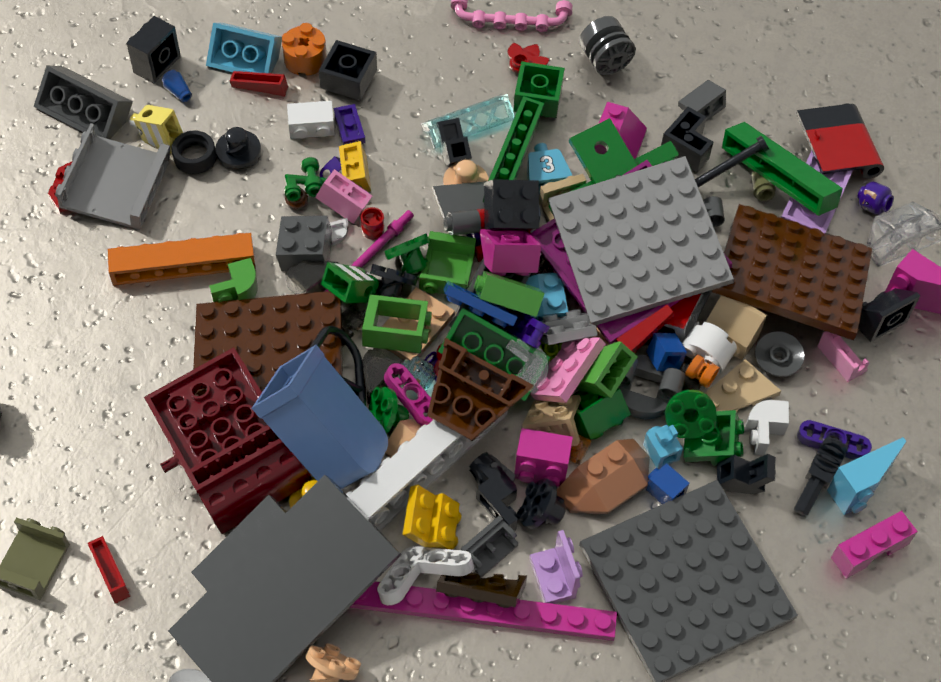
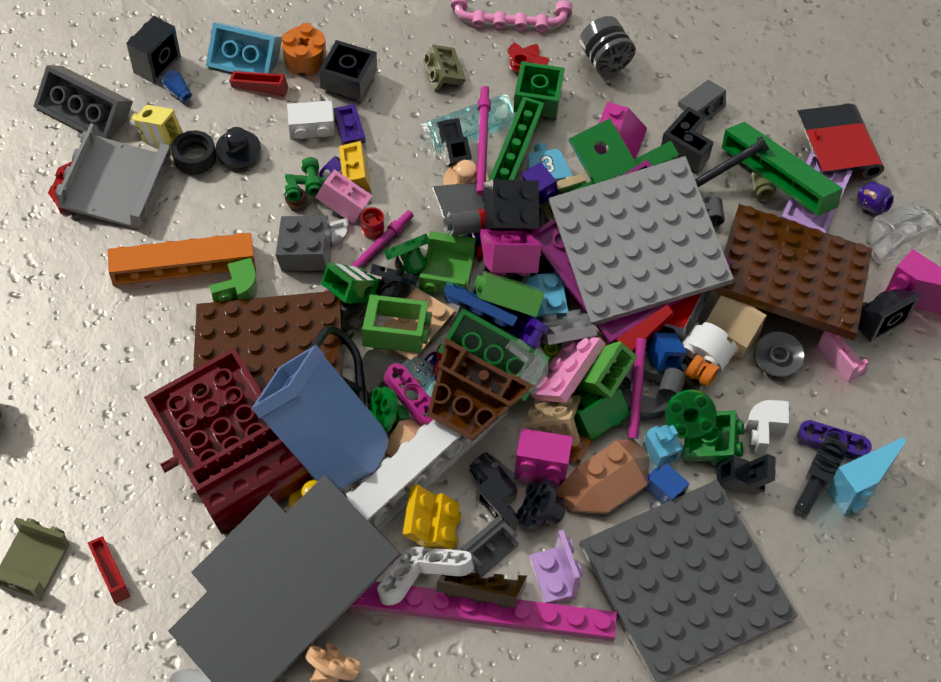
clear smoke slope [285,260,339,294] -> none
tan wing [705,359,781,412] -> none
dark pink arch [831,510,918,579] -> none
none -> olive bracket [423,44,466,91]
none -> dark pink bar [476,86,491,196]
none -> dark purple brick [521,162,558,205]
none -> dark pink bar [628,338,646,439]

